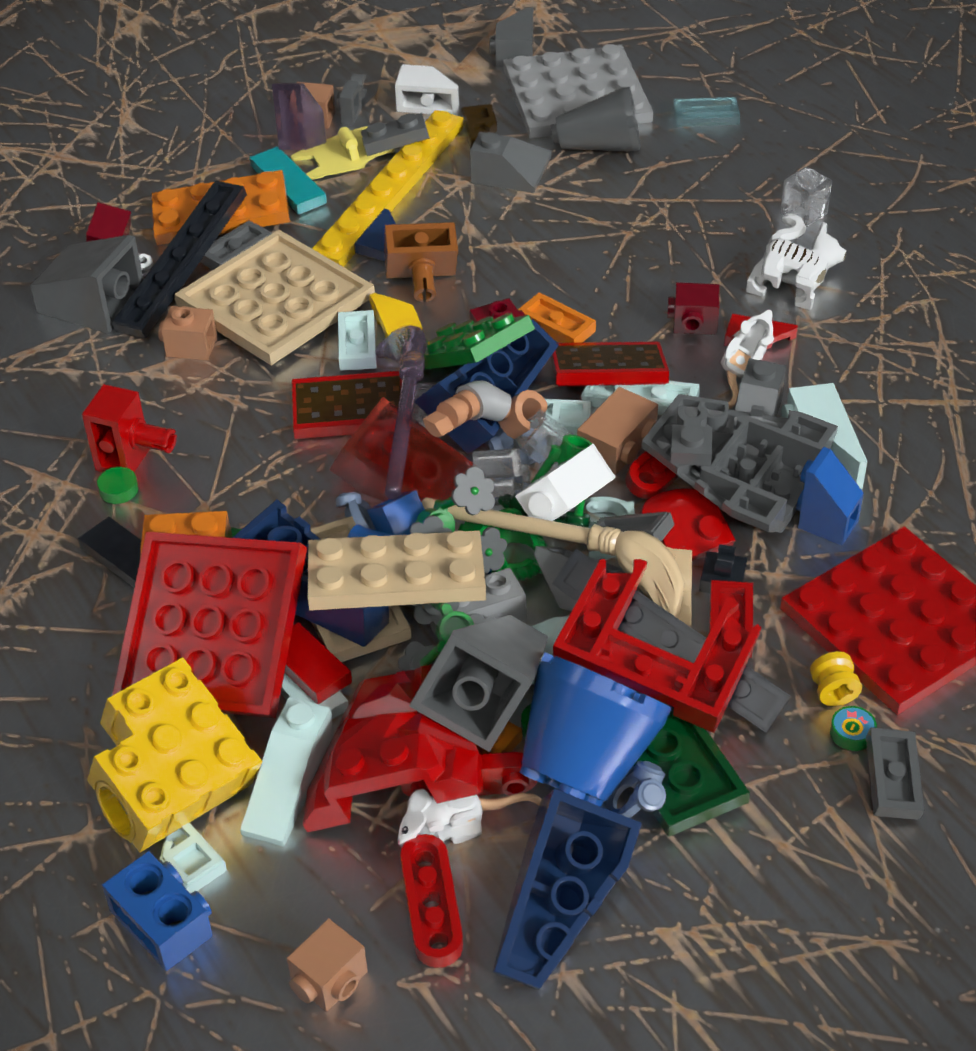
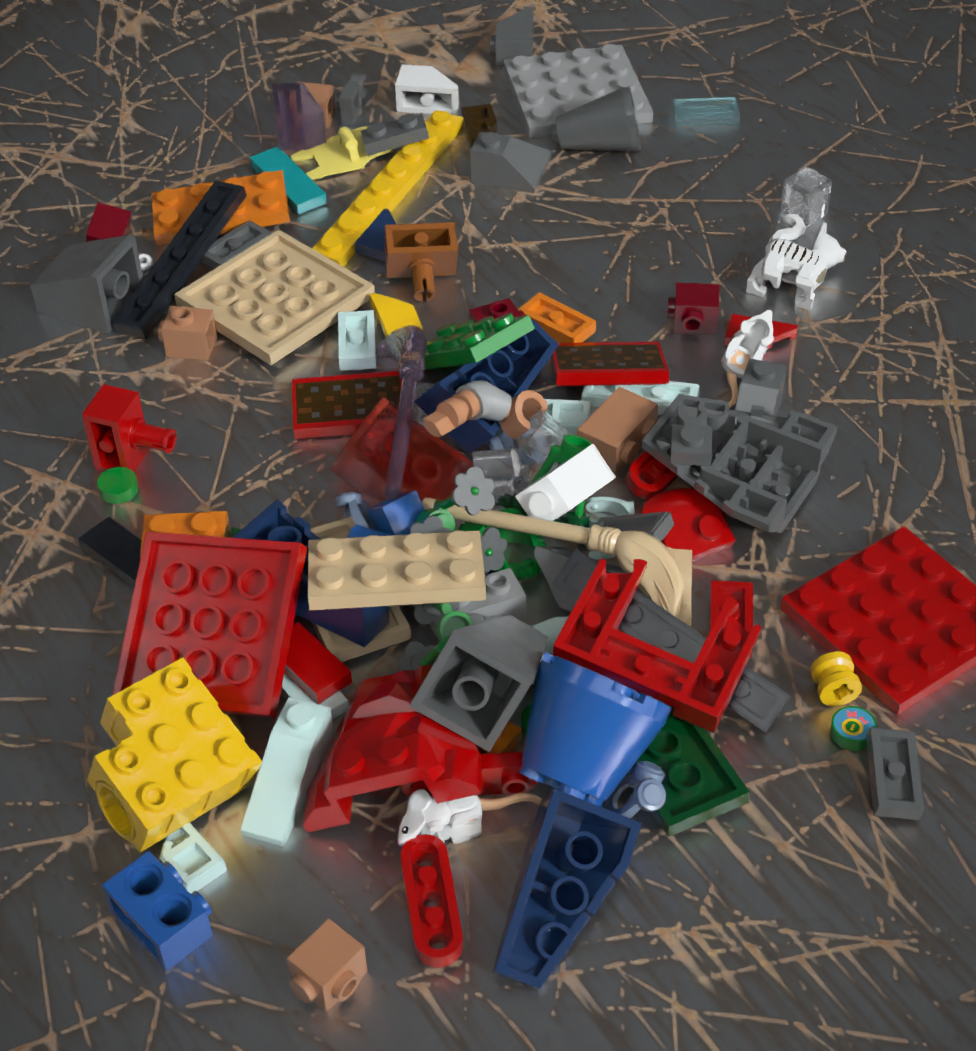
black tile [699,544,748,593] -> none
light aqua slope [781,383,867,490] -> none
blue slope [796,447,864,546] -> none

